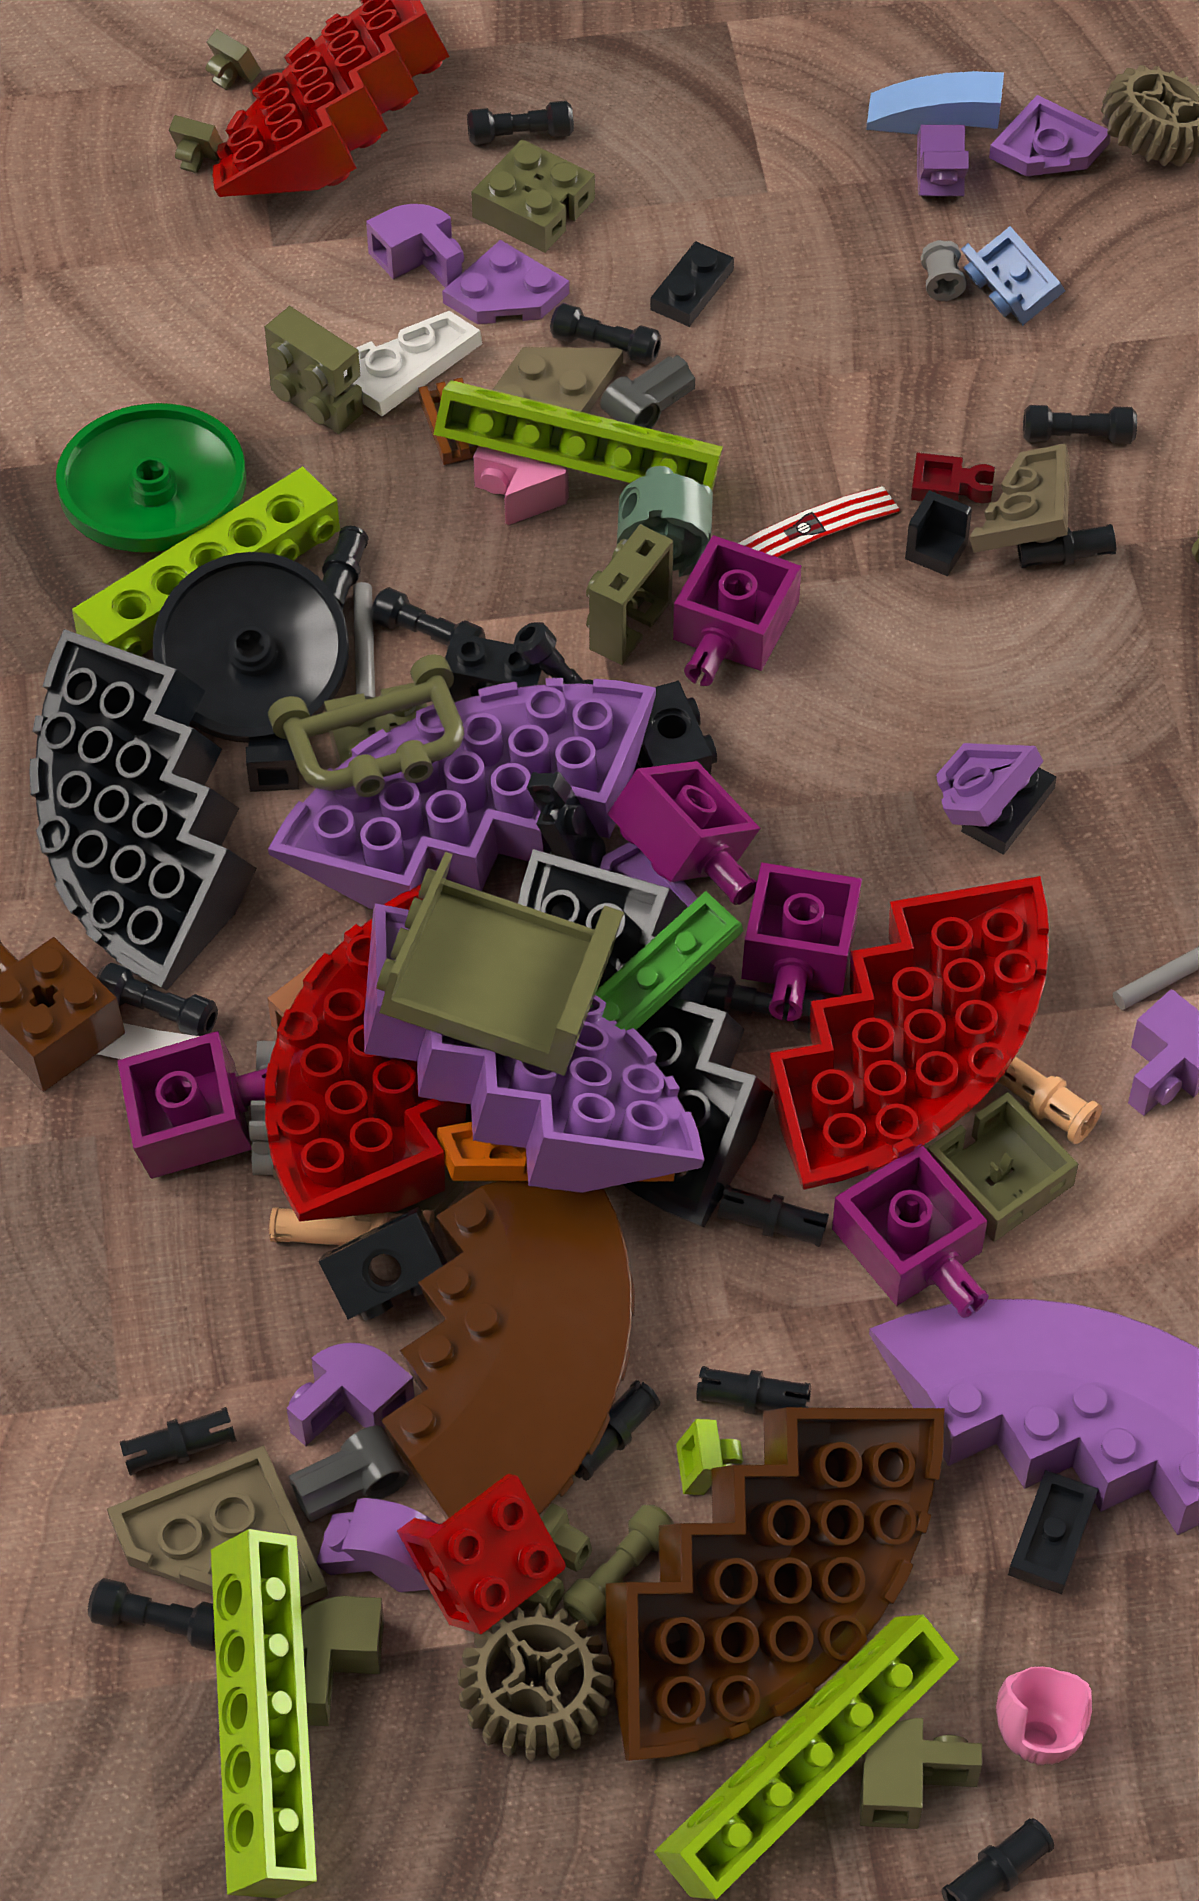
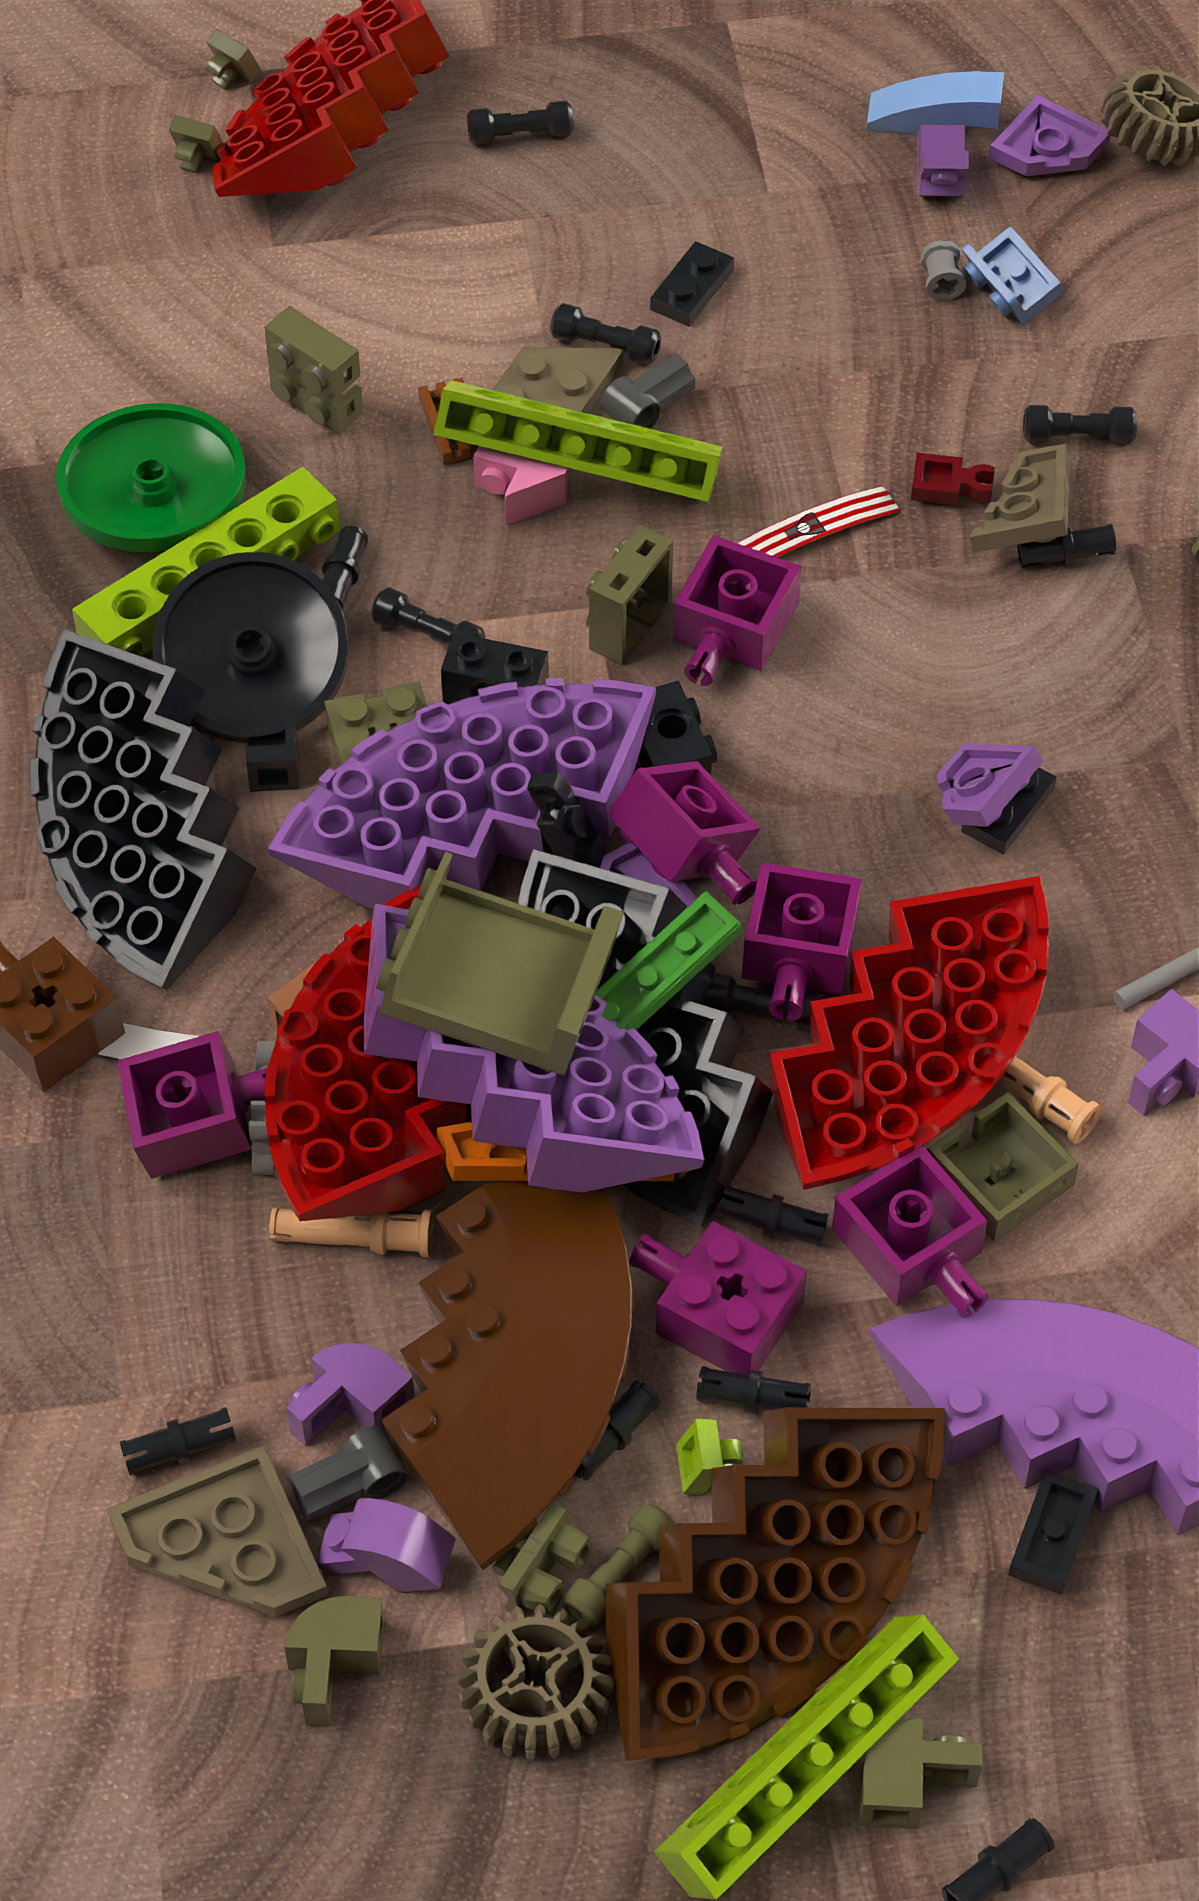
black piece [88,1578,215,1651] -> none
black piece [96,963,218,1036] -> none
lime brick [211,1529,317,1898] -> none
olive bar [268,654,464,797] -> none
black brick [318,1206,448,1321] -> none
white wing [343,311,482,416] -> none
light grey bar [353,582,375,699] -> none
medium lavender brick [366,204,464,288] -> none
red bracket [397,1474,566,1634] -> none
medium lavender plate [442,240,569,324] -> none
olive piece [471,139,595,253] -> none
black piece [513,622,593,685] -> none
sand green brick [617,466,713,577] -> none
black panel [905,490,972,576] -> none
bright pink hair [996,1666,1092,1765] -> none
none -> magenta brick [629,1221,807,1375]

